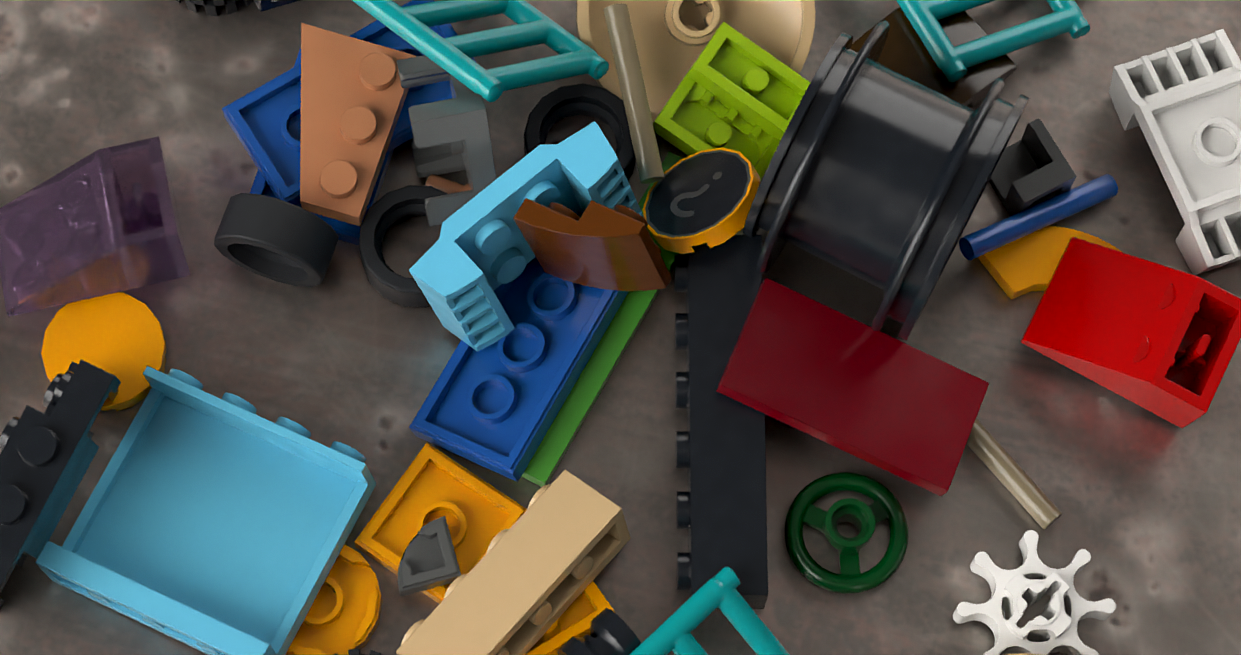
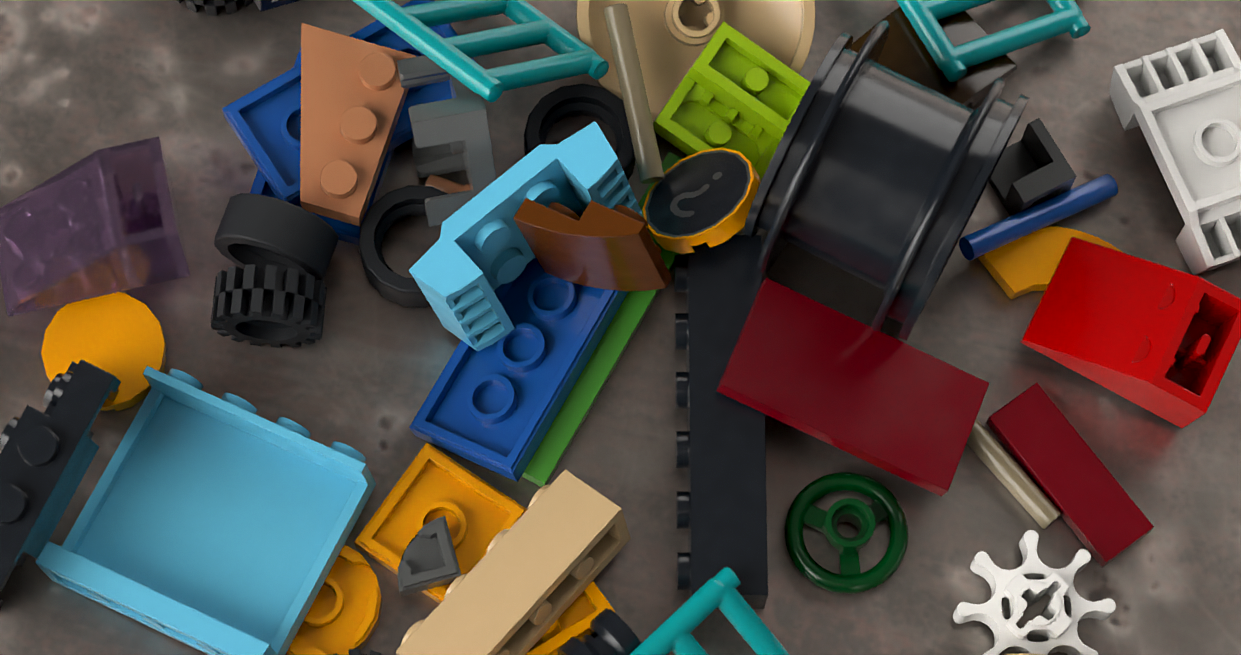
none -> black tyre [211,264,327,348]
none -> dark red tile [986,382,1154,568]

